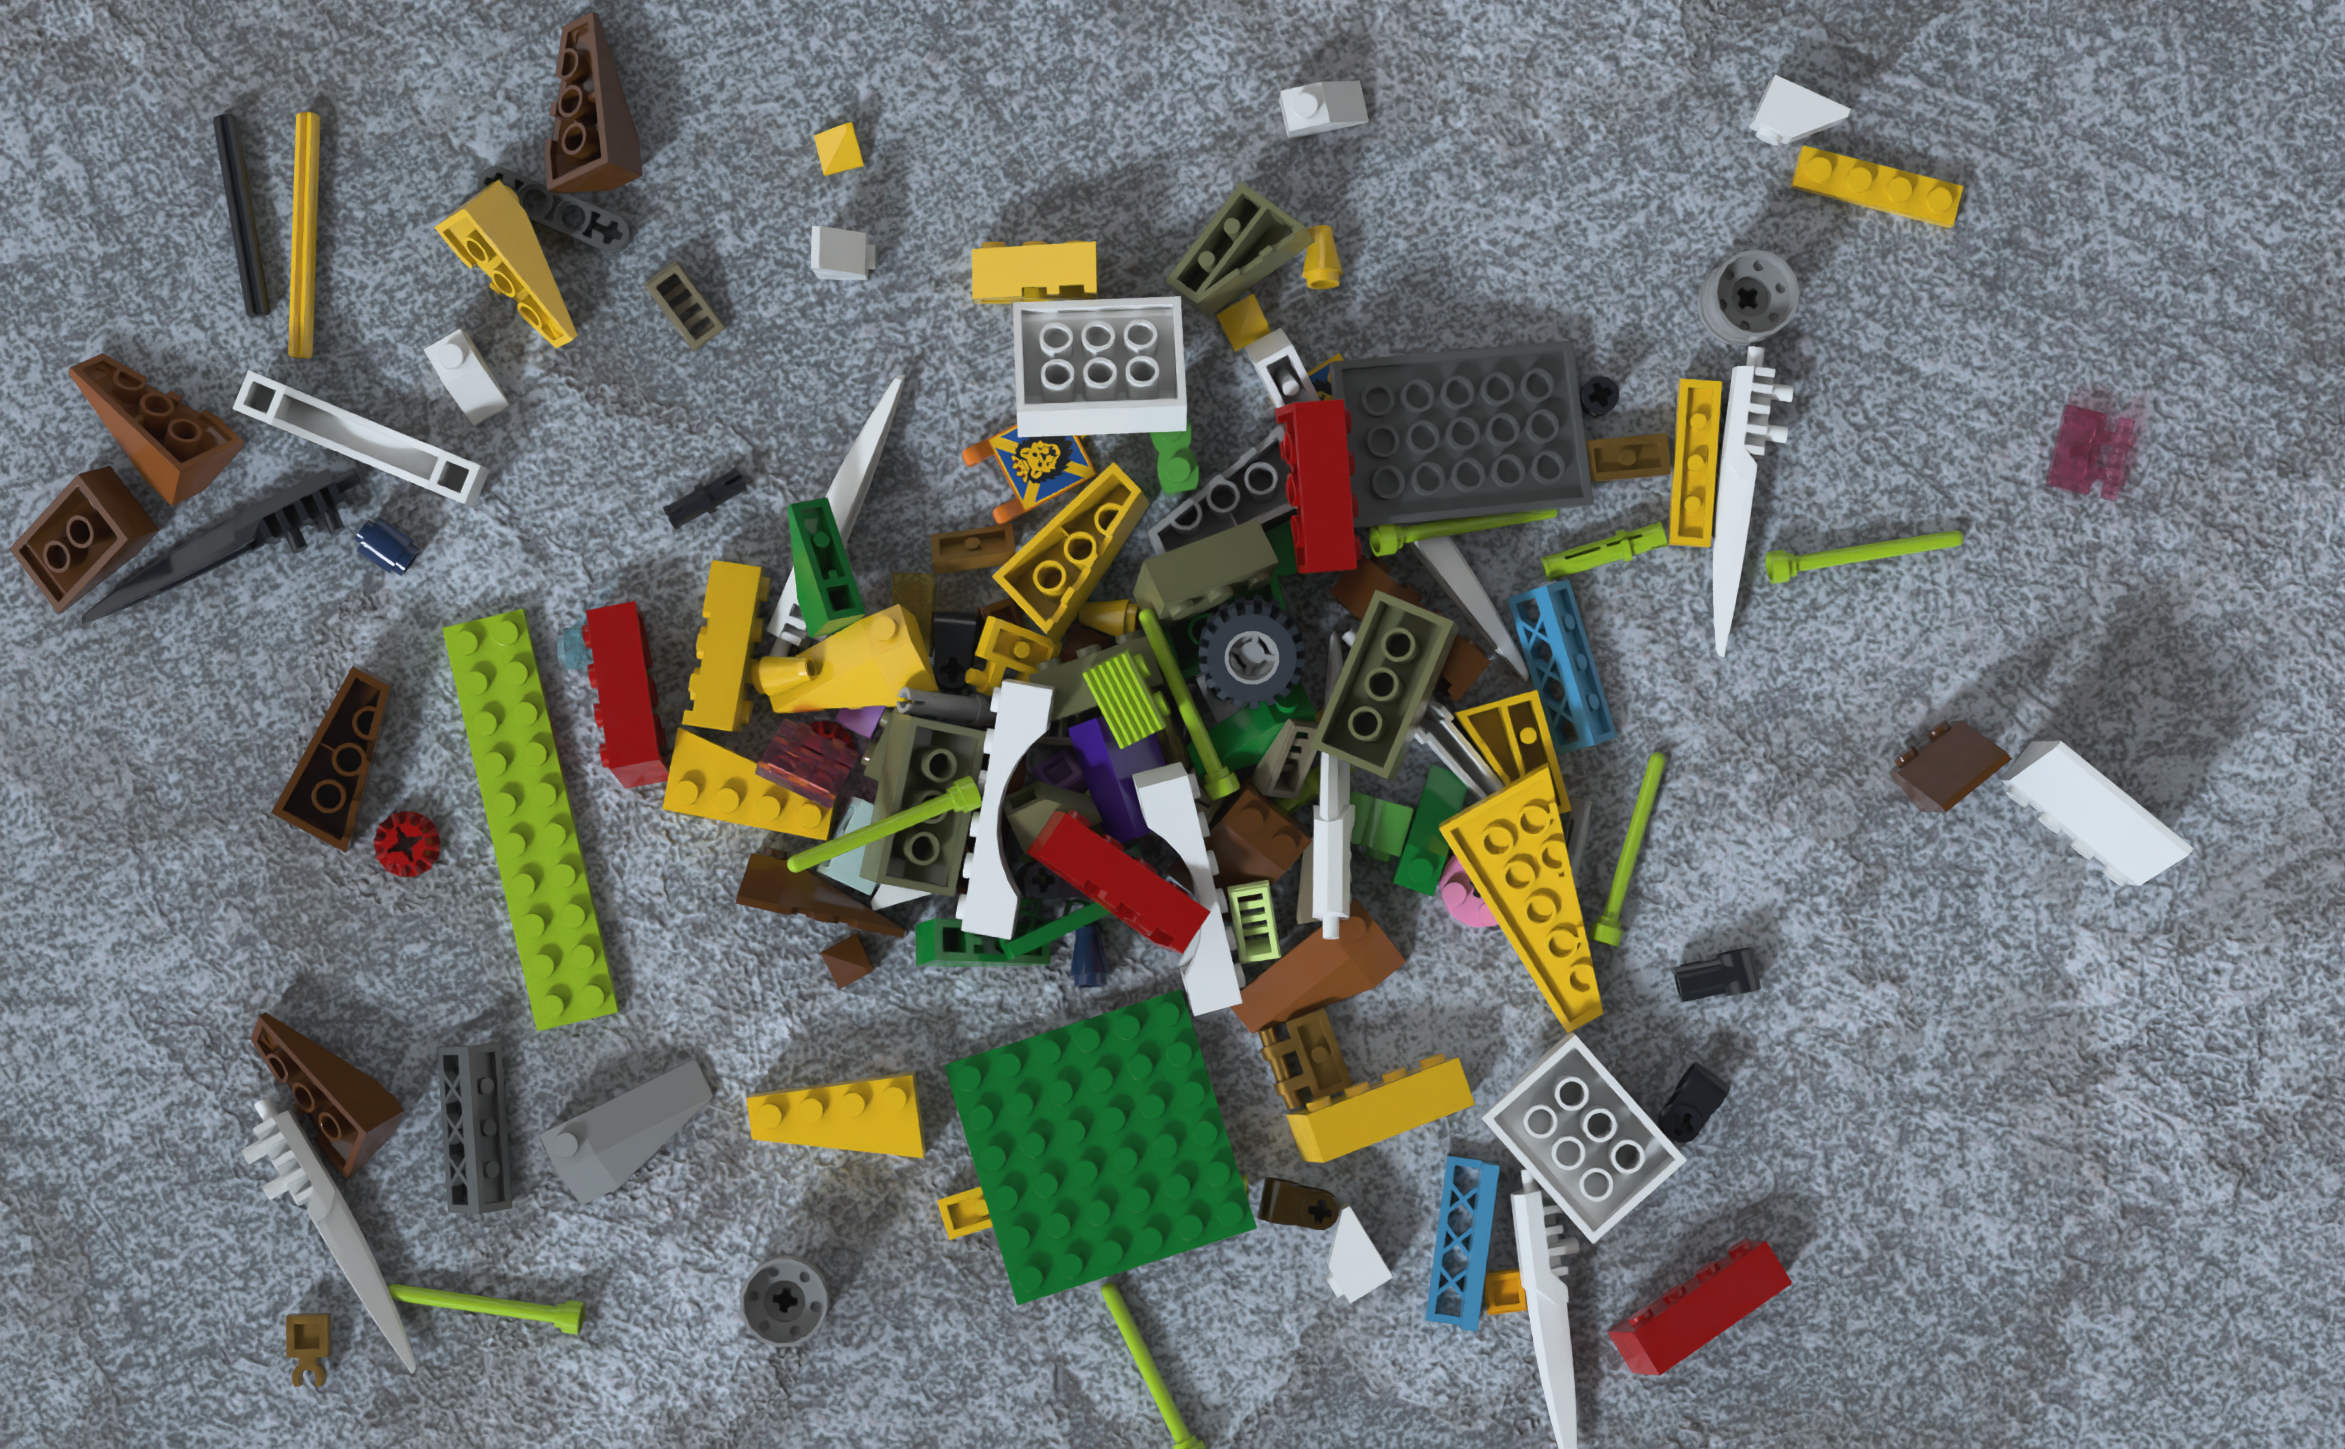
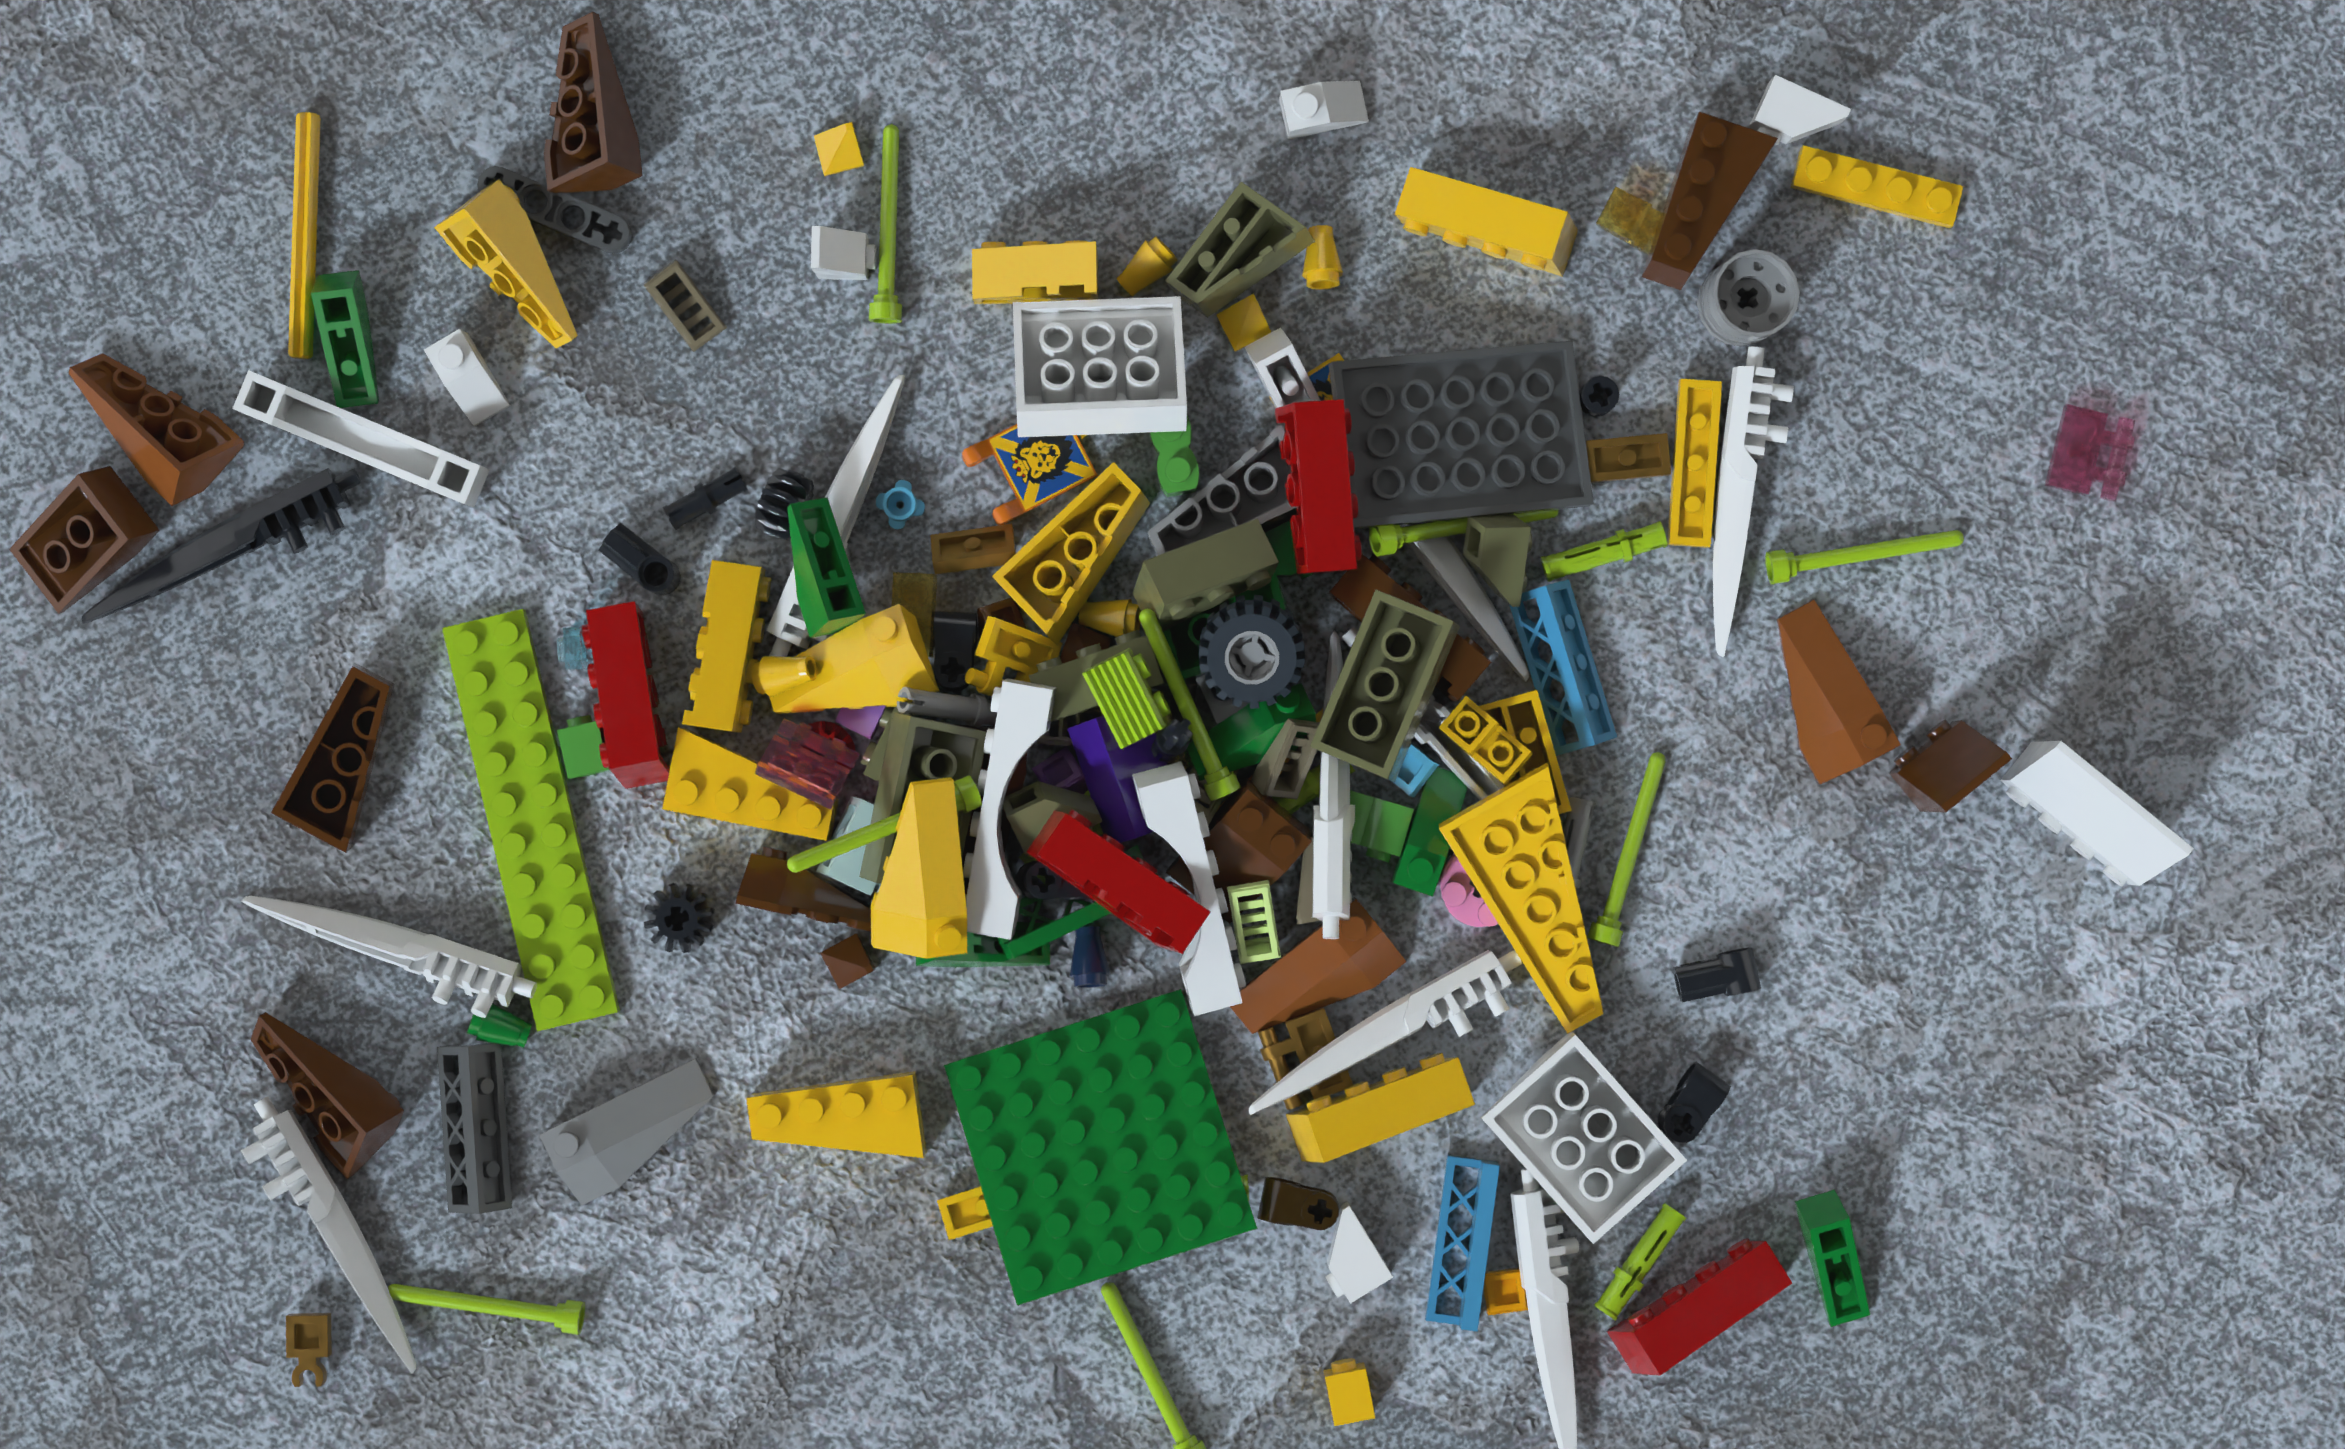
black axle [213,114,270,318] -> none
dark blue brick [355,518,420,577] -> none
red gear [373,811,441,877] -> none
light grey wheel [740,1254,830,1347] -> none
none -> white piece [241,896,537,1018]
none -> green slope [311,270,379,408]
none -> green cone [467,1003,532,1048]
none -> bright green brick [557,715,610,779]
none -> black piece [598,523,681,596]
none -> black gear [644,883,715,953]
none -> black gear [755,468,814,541]
none -> lime piece [869,124,902,324]
none -> yellow wedge [871,777,967,959]
none -> medium azure plate [876,480,925,529]
none -> yellow cone [1116,236,1178,296]
none -> black axle [1151,718,1193,763]
none -> white piece [1249,950,1522,1115]
none -> yellow brick [1323,1358,1375,1426]
none -> medium azure plate [1391,743,1439,797]
none -> yellow wedge [1395,167,1578,277]
none -> yellow slope [1439,696,1533,786]
none -> olive slope [1463,514,1532,607]
none -> lime pin [1594,1203,1687,1321]
none -> clear yellow slope [1596,186,1662,255]
none -> reddish brown wedge [1642,111,1778,290]
none -> dark orange wedge [1777,600,1901,784]
none -> green slope [1795,1189,1870,1327]

